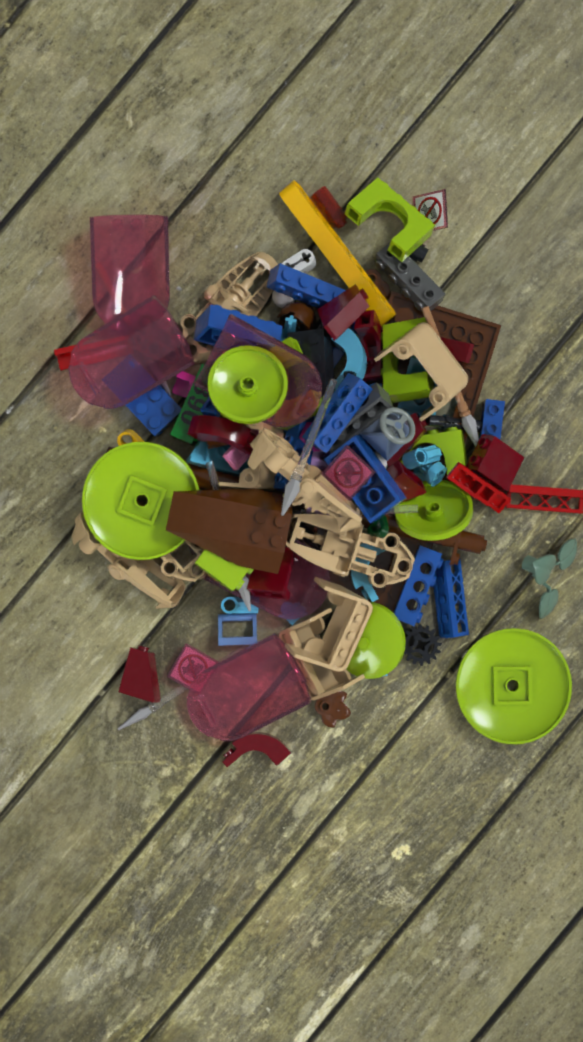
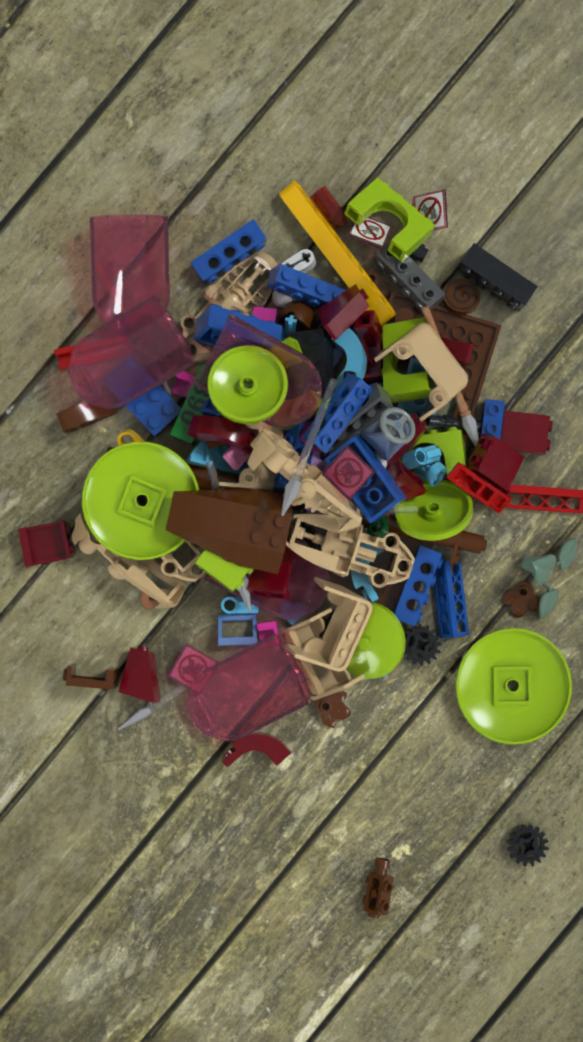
none -> dark red panel [18,520,75,567]
none -> reddish brown beam [56,395,118,434]
none -> reddish brown panel [63,664,118,690]
none -> nougat plant [140,591,158,610]
none -> blue brick [190,219,267,284]
none -> dark pink panel [253,306,277,323]
none -> dark pink panel [257,620,280,646]
none -> piece [347,217,393,250]
none -> reddish brown brick [362,857,394,918]
none -> reddish brown tile [442,279,480,315]
none -> black brick [457,243,538,311]
none -> dark red brick [500,410,553,455]
none -> reddish brown plate [502,581,540,618]
none -> black gear [506,823,549,867]

